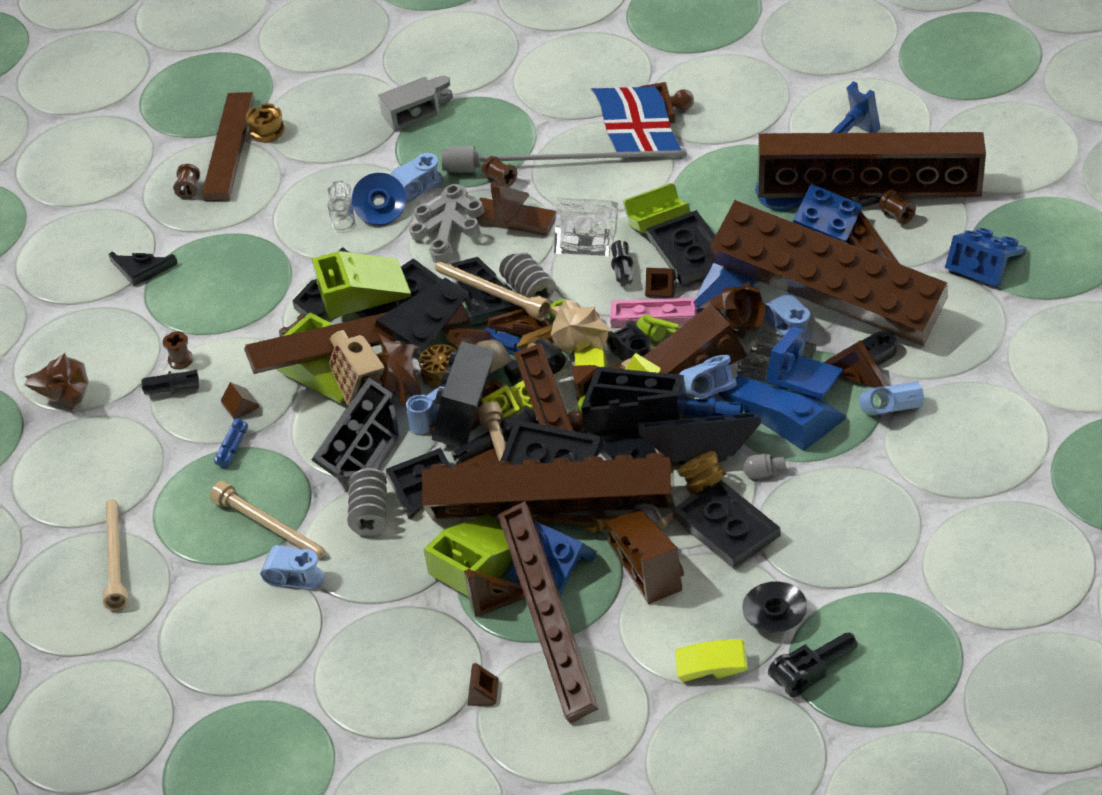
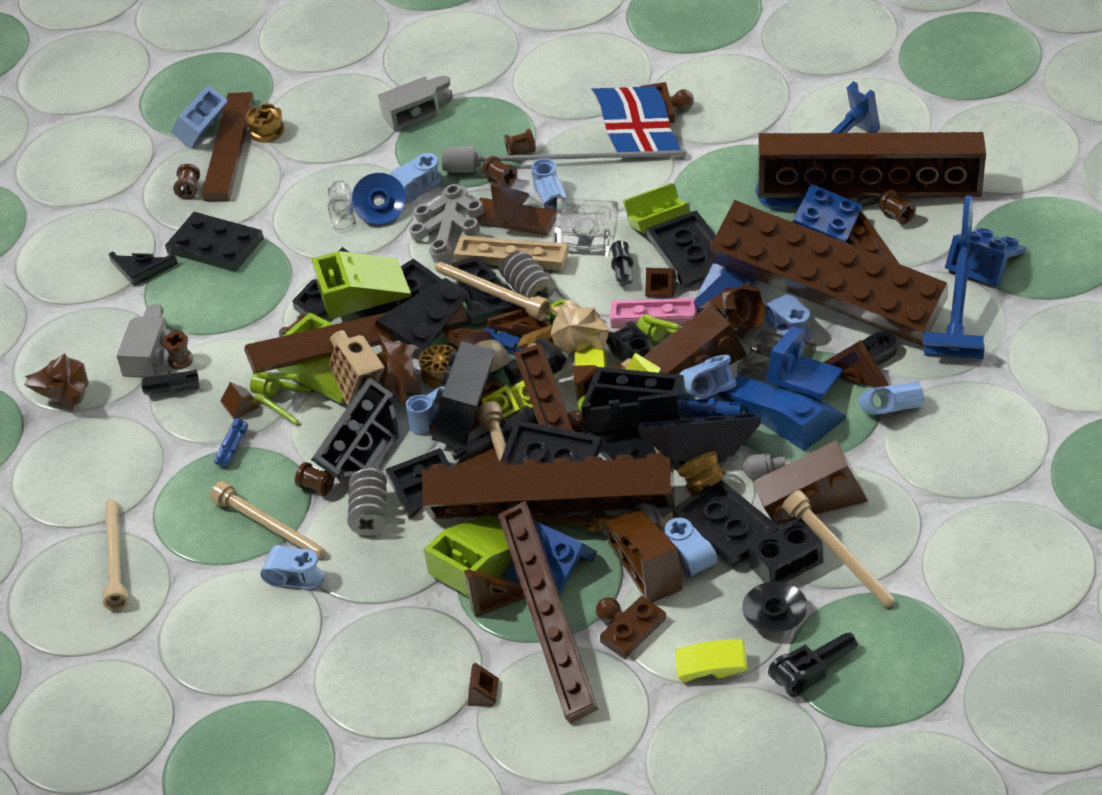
none -> light grey hinge [117,304,171,377]
none -> black plate [165,212,264,272]
none -> light blue brick [171,85,228,148]
none -> lime plant [250,372,312,425]
none -> reddish brown bush [295,462,335,496]
none -> tan plate [454,236,569,270]
none -> reddish brown bush [504,129,536,155]
none -> light blue piece [532,159,567,212]
none -> reddish brown plate [596,595,666,659]
none -> light blue piece [665,518,718,578]
none -> black brick [748,519,824,583]
none -> wedge [753,440,868,524]
none -> tan piece [782,490,895,608]
none -> blue piece [923,195,985,359]

